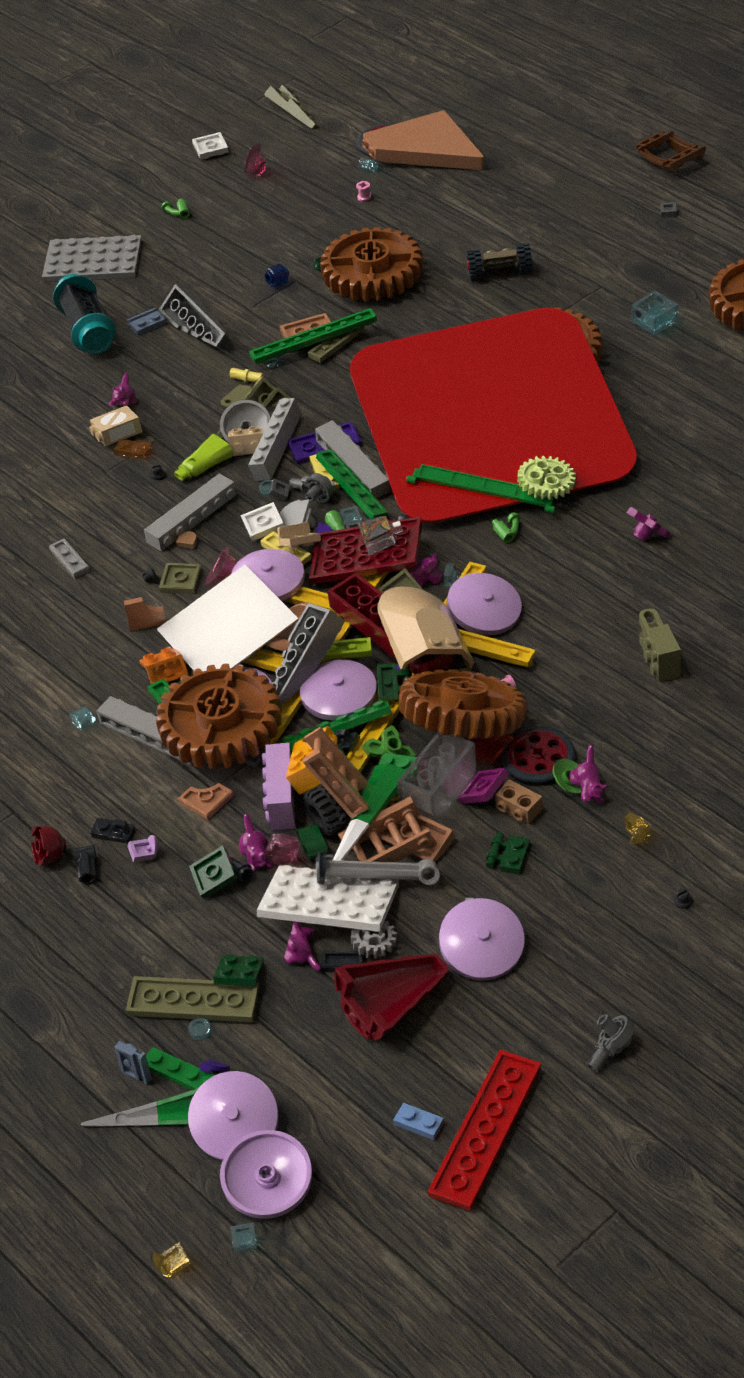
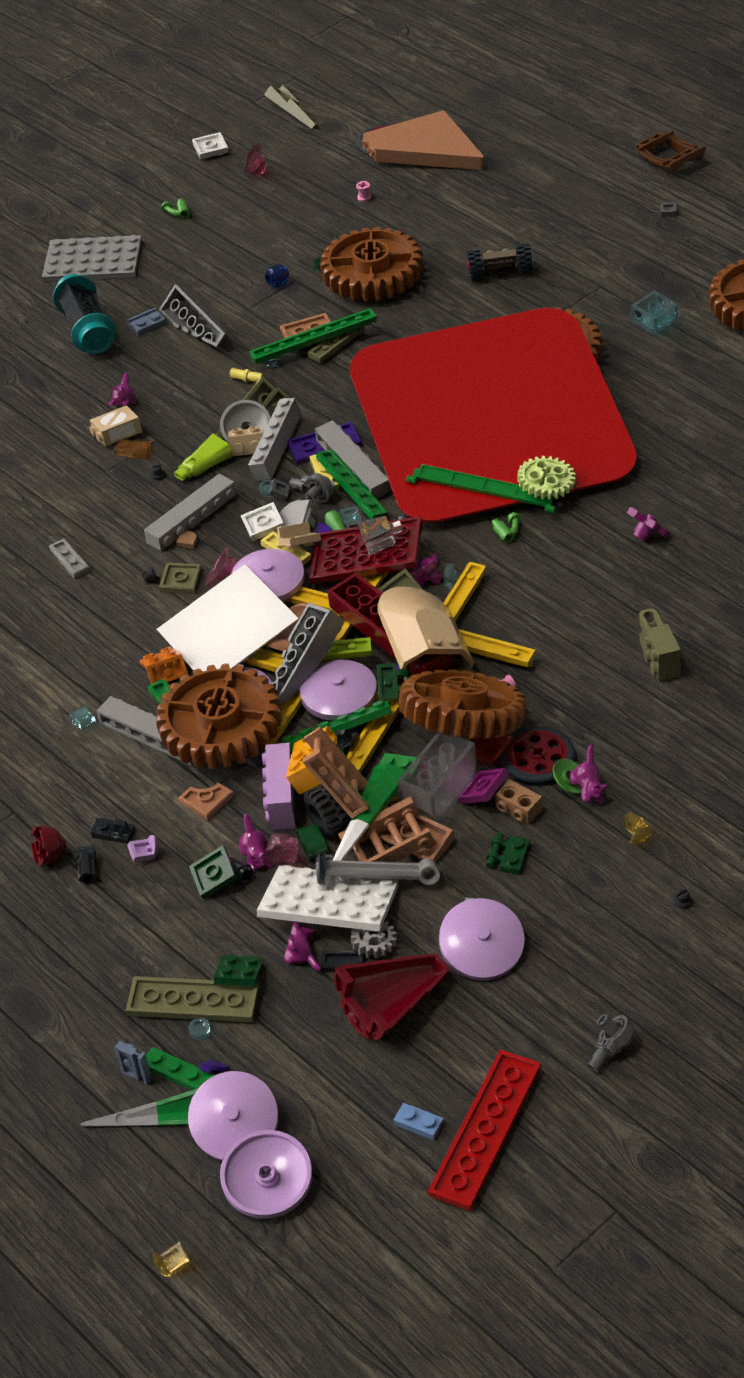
nougat tile [124,597,166,632] -> none
olive piece [221,384,251,408] -> none
clear light blue plate [230,1223,257,1251] -> none
clear light blue bush [359,156,379,173] -> none
bright green plant [362,725,415,765] -> none
lavender dish [447,573,522,635] -> none

